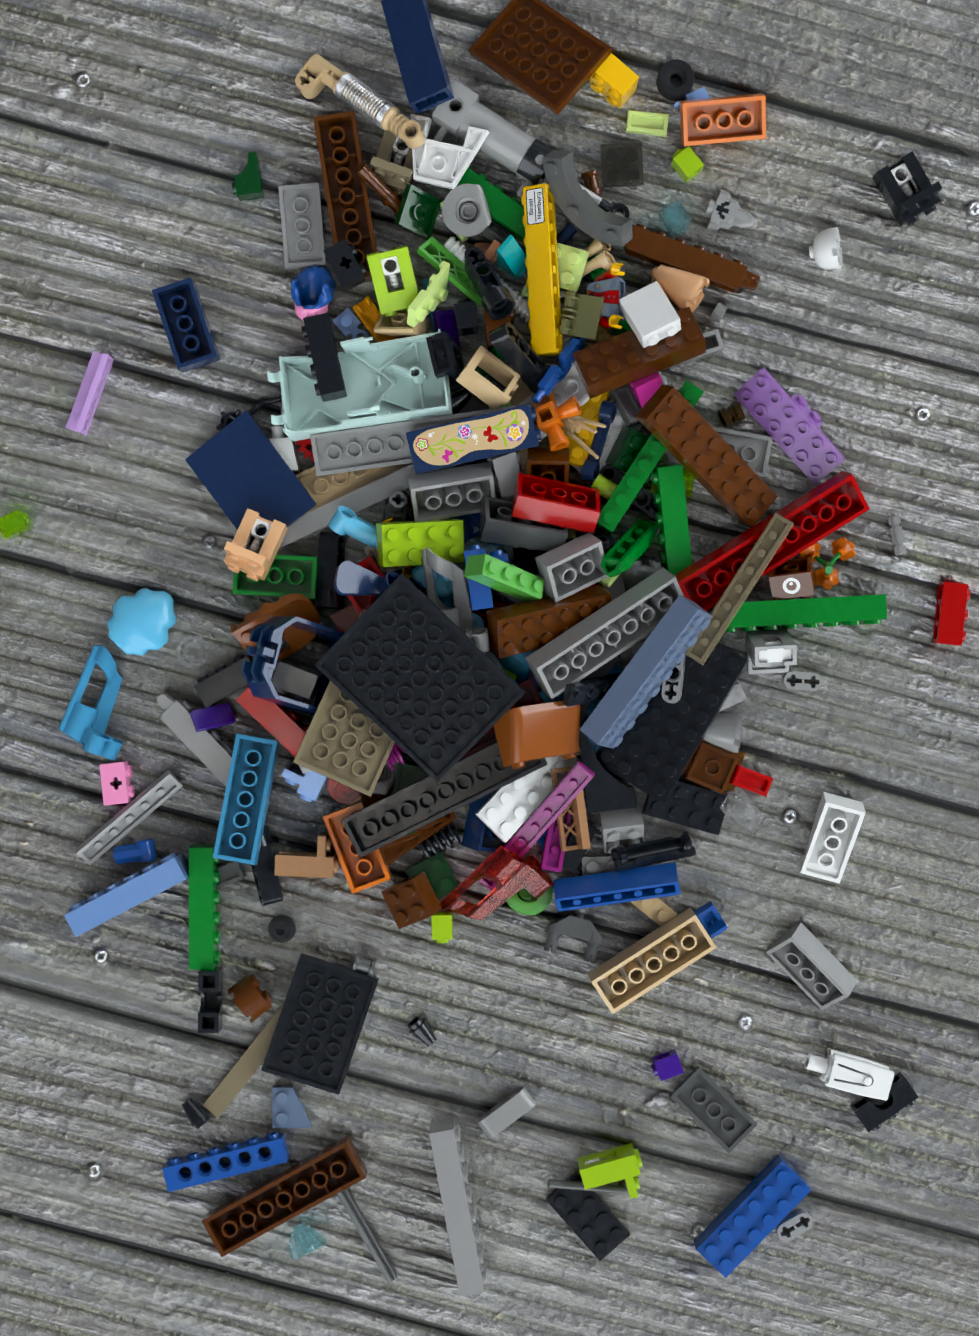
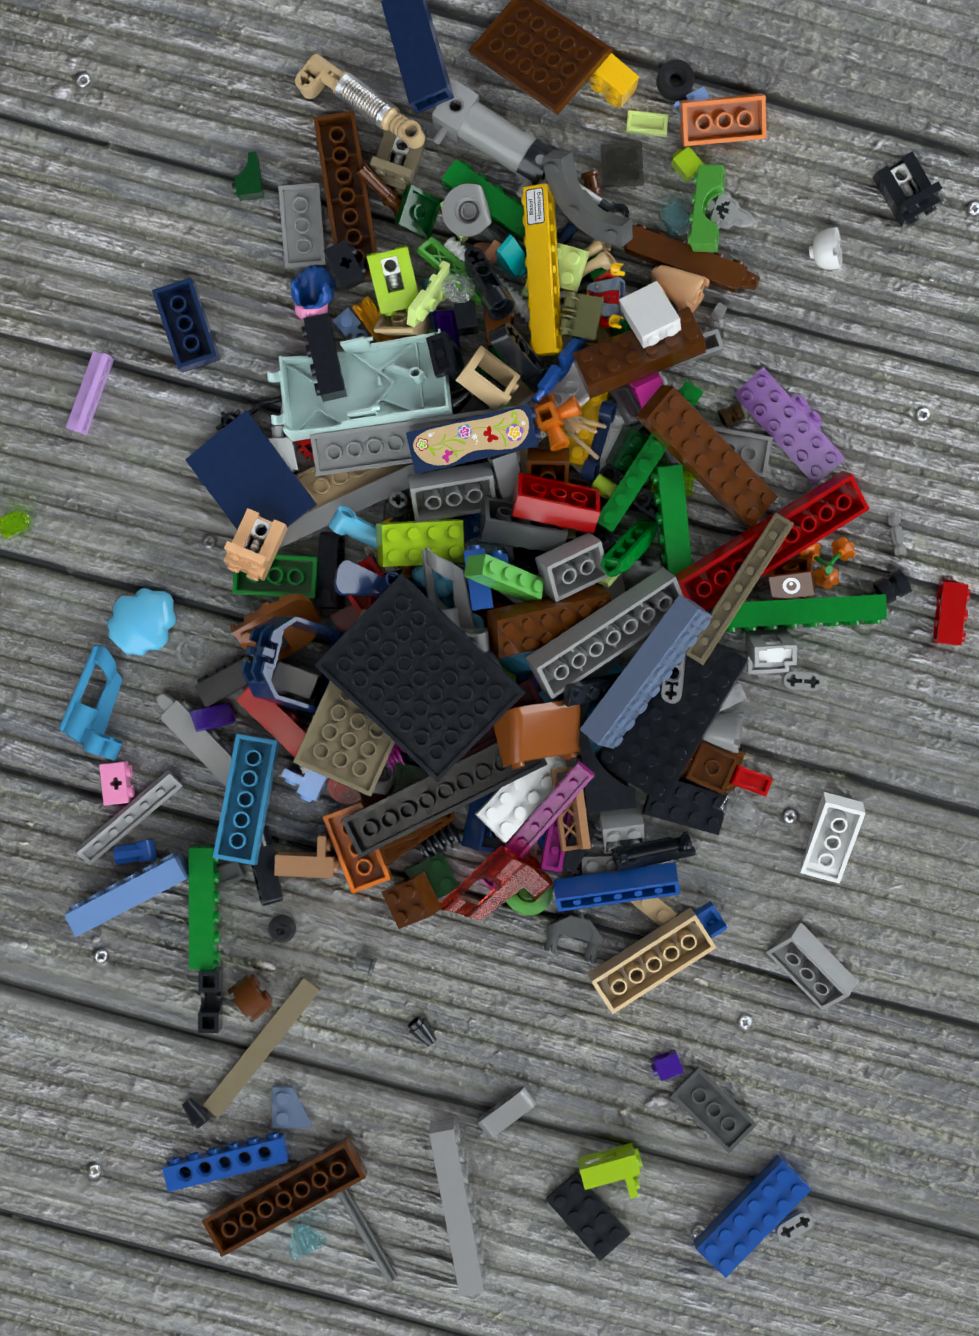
black plate [261,953,379,1095] -> none
white wing [411,114,490,189] -> none
lime brick [431,912,453,943] -> none
dark grey bar [547,1179,627,1194] -> none
white piece [805,1048,894,1101] -> none
black arch [850,1072,919,1133] -> none
none -> clear gear [442,272,475,303]
none -> bright green arch [688,165,726,252]
none -> black wheel [873,569,912,605]

